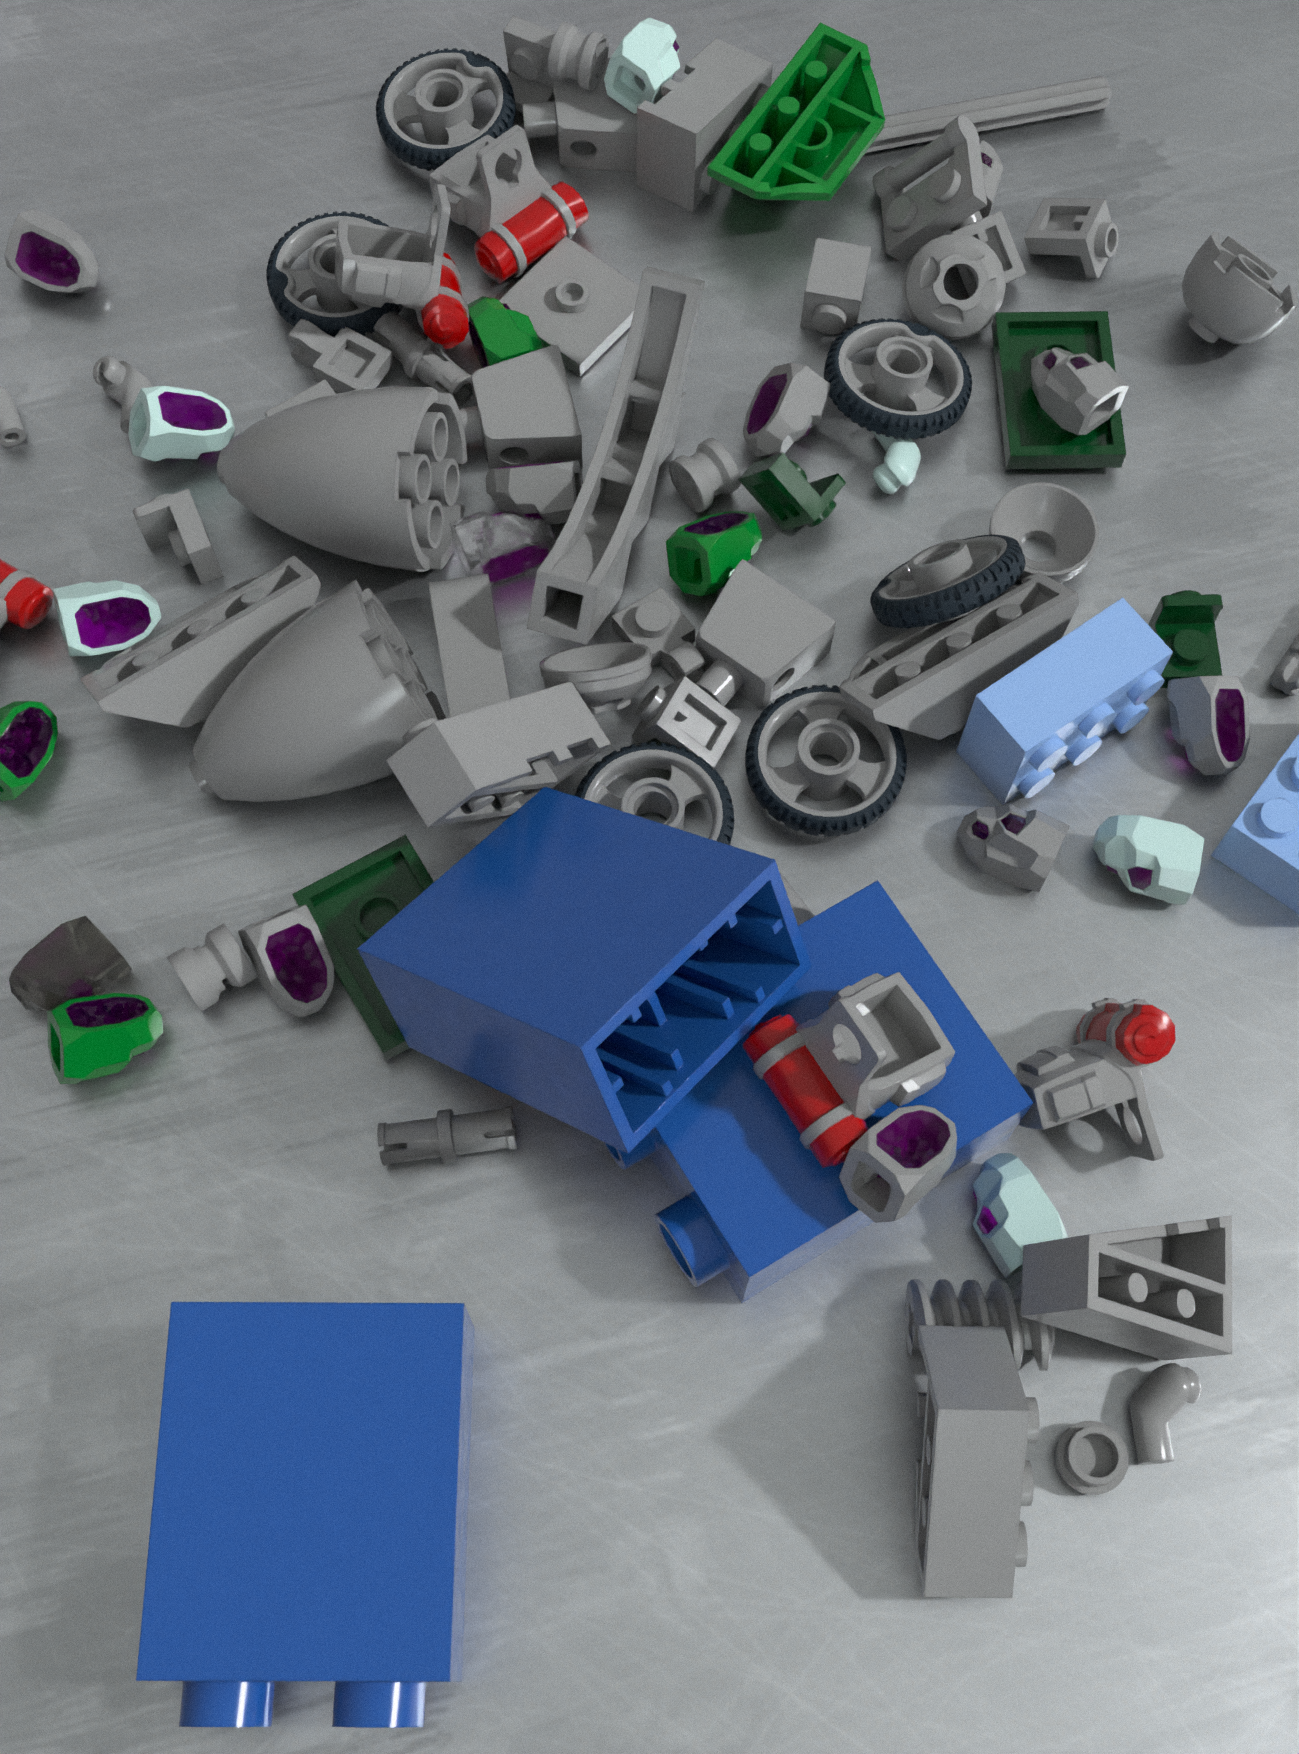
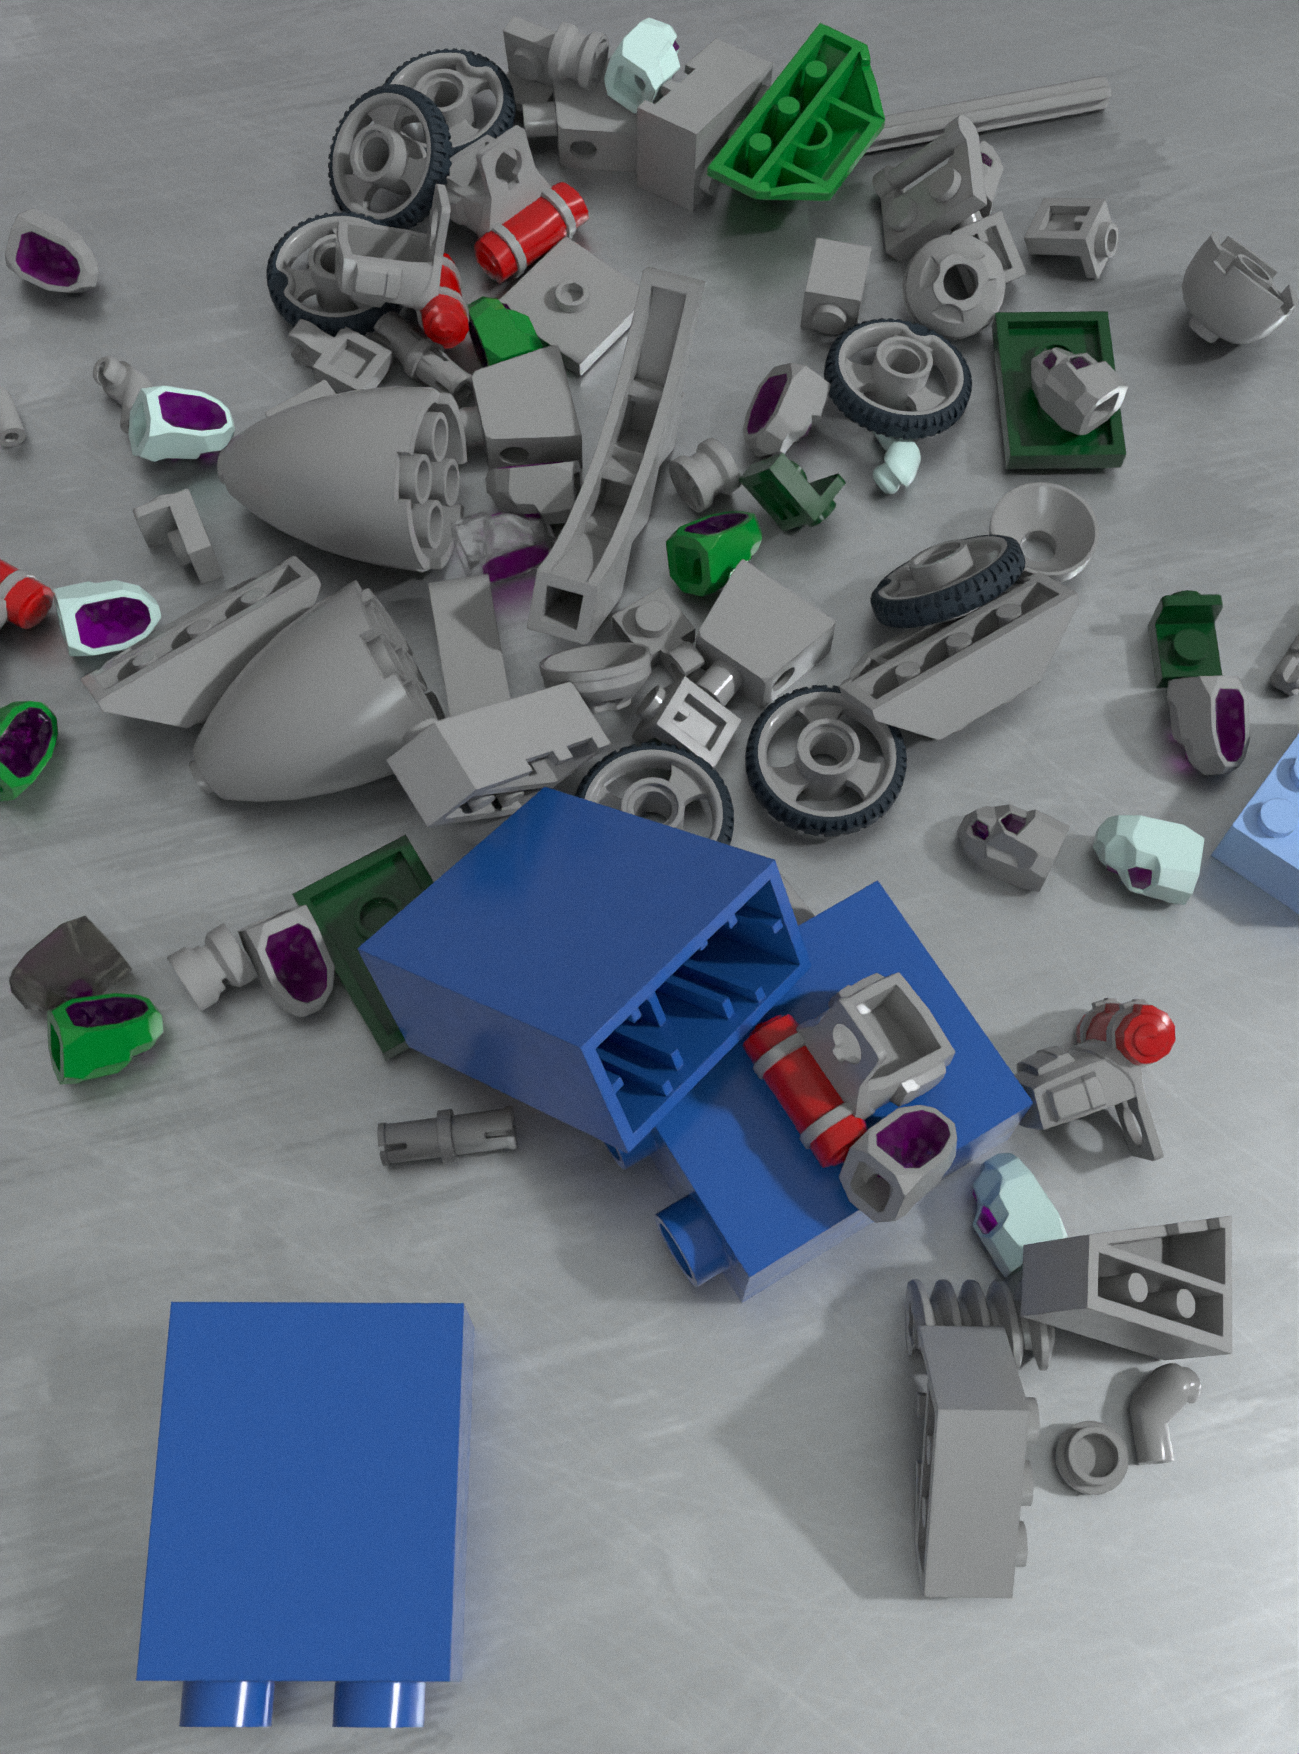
light blue brick [956,598,1173,805] -> none
none -> light grey wheel [328,84,452,230]

